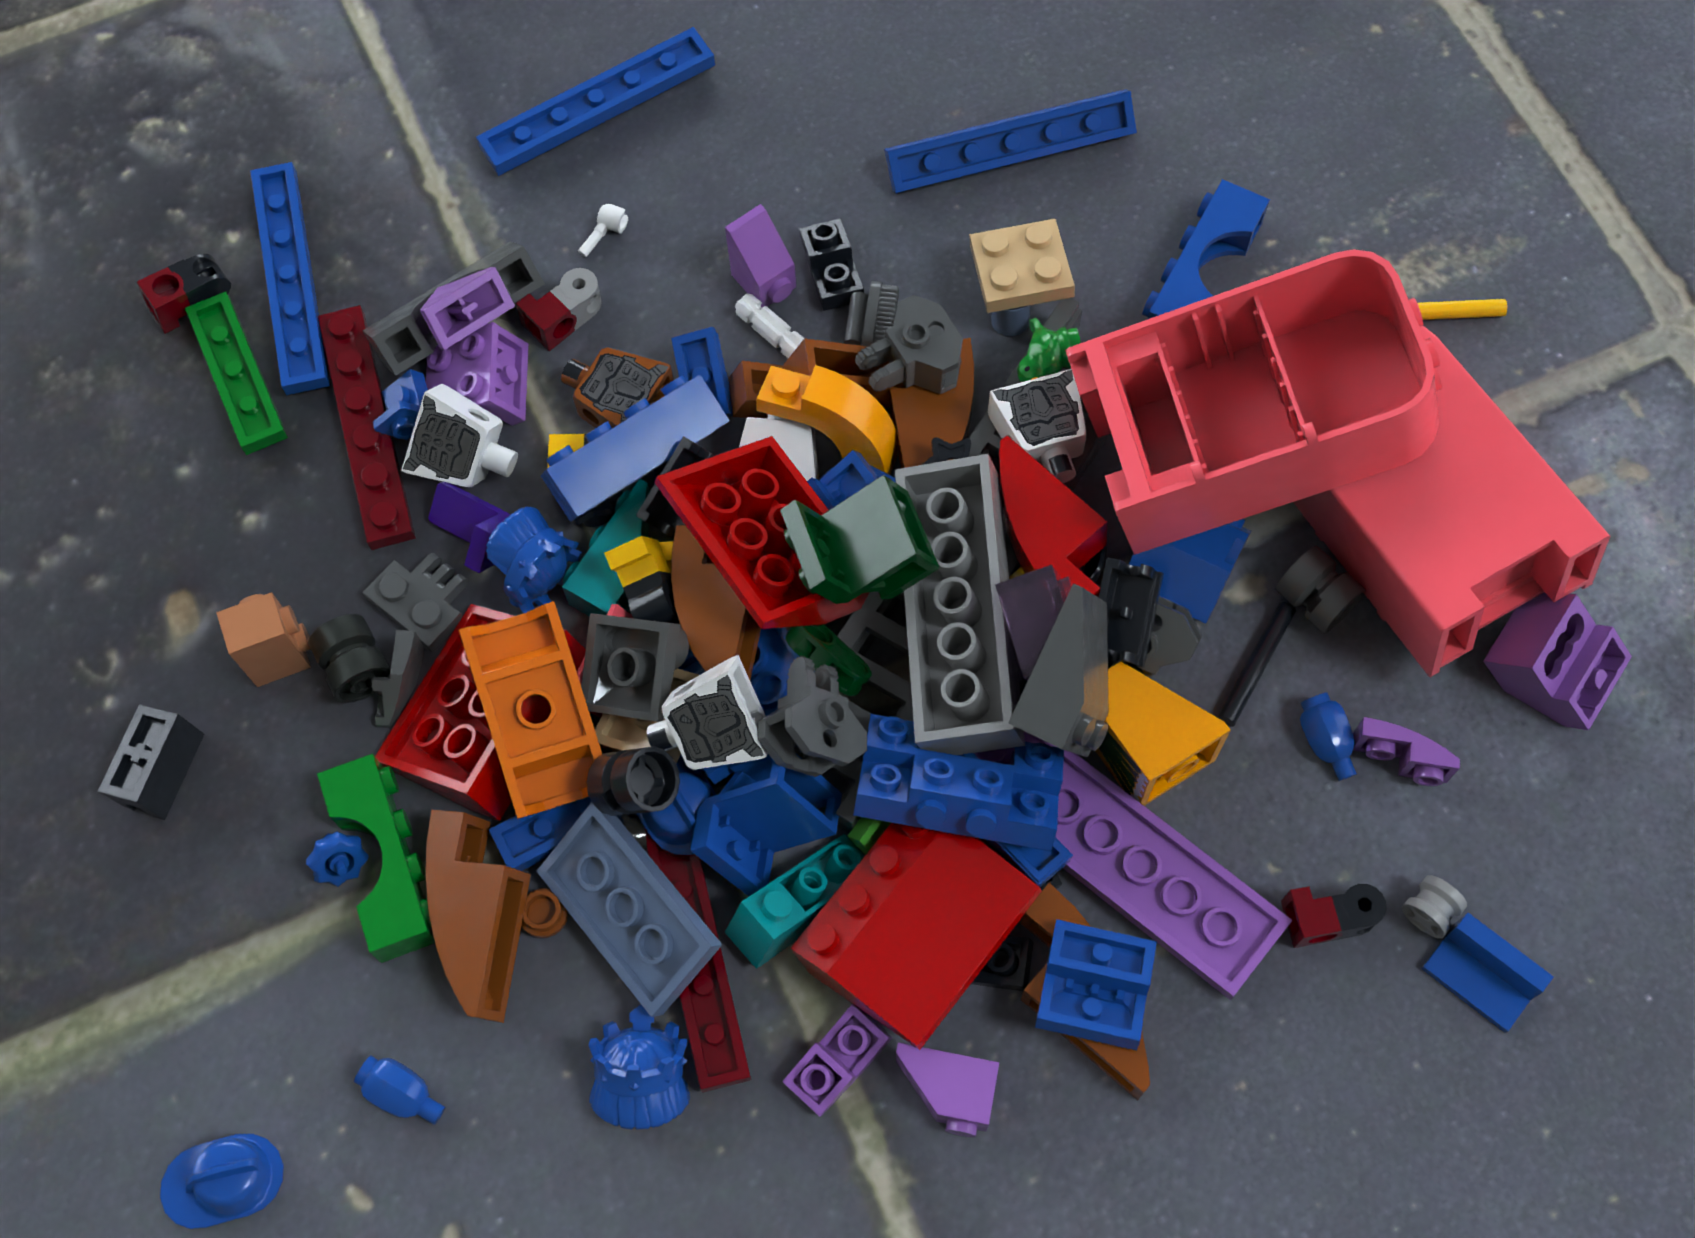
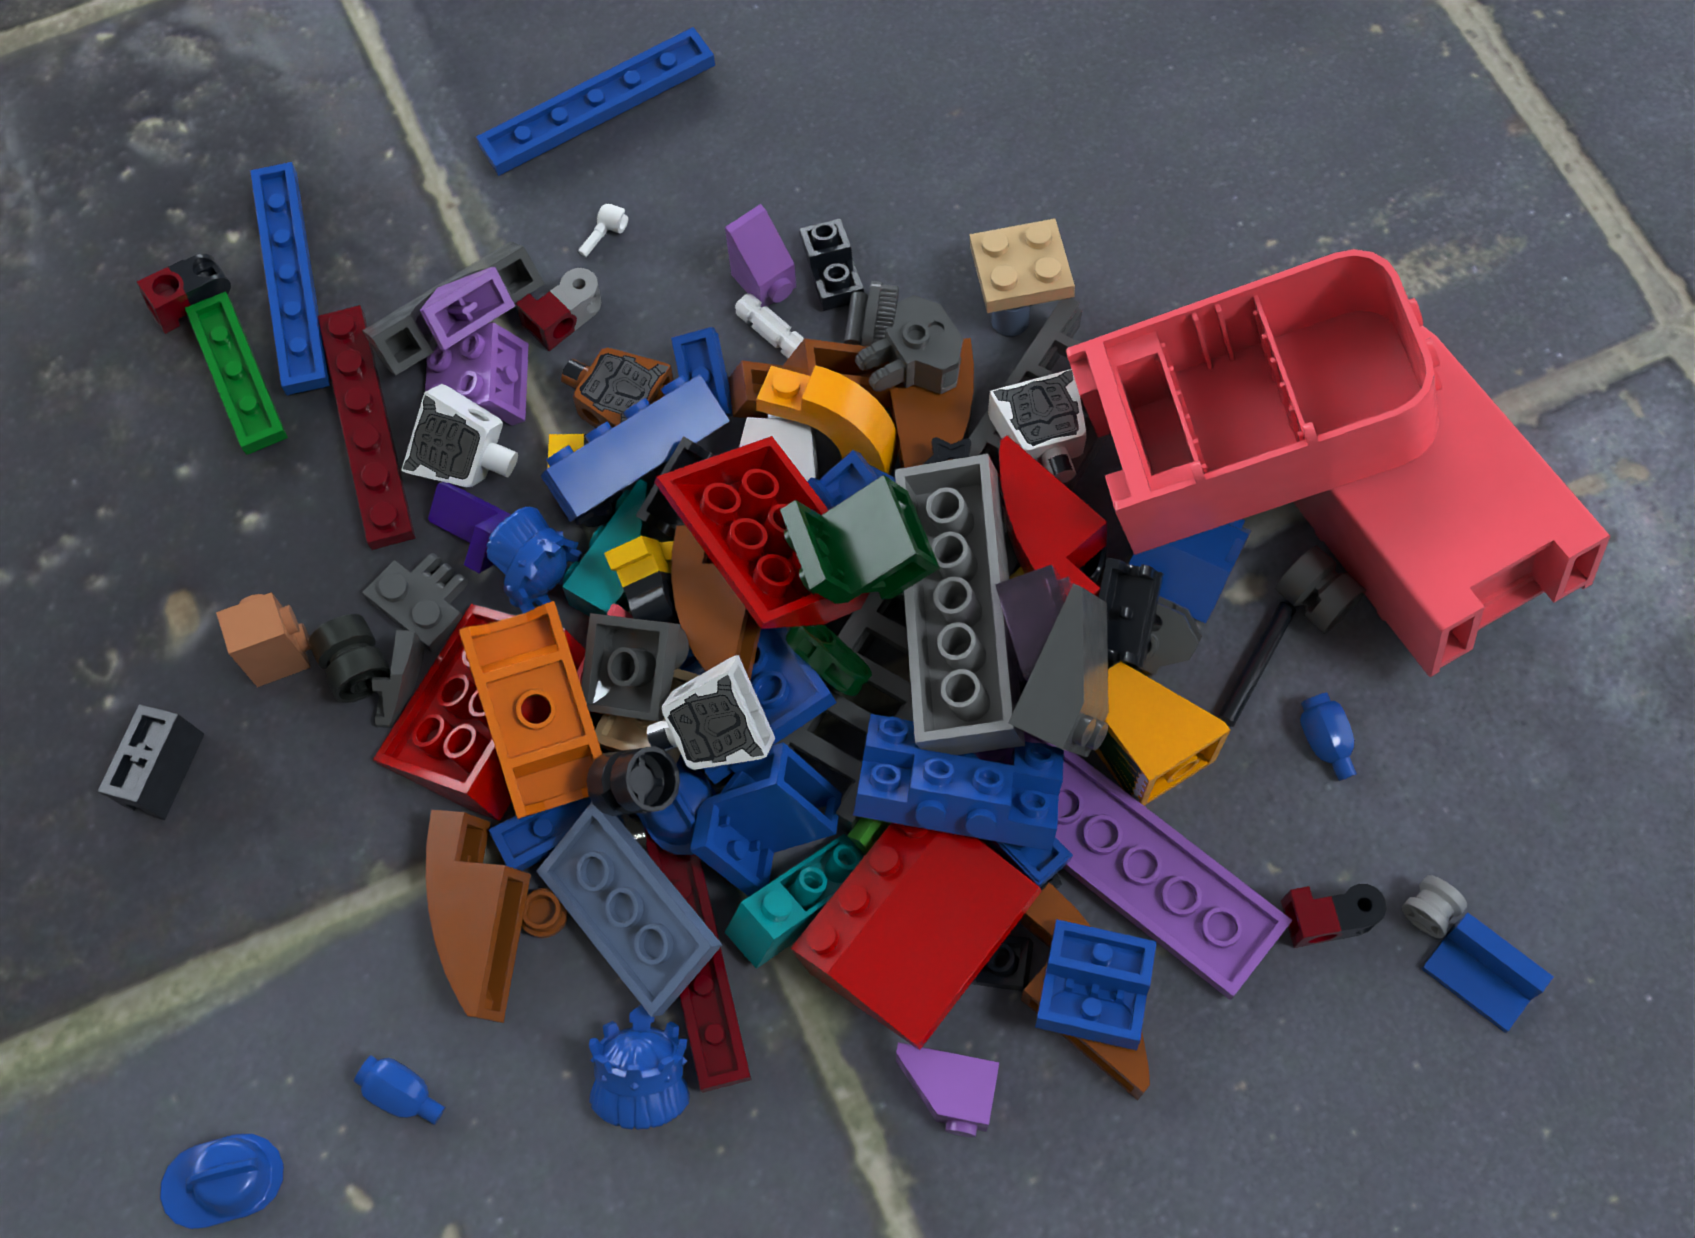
blue piece [306,831,369,887] -> none
green arch [317,753,435,963] -> none
blue bracket [373,369,428,440] -> none
dark grey hinge [758,656,867,777] -> none
medium lavender slope [782,1004,892,1117] -> none
blue plate [884,89,1137,193] -> none
green animal [1017,318,1081,383] -> none
blue arch [1142,179,1270,319] -> none
medium lavender slope [1353,717,1460,786] -> none
yellow piece [1418,299,1507,320] -> none
medium lavender piece [1483,592,1632,730] -> none

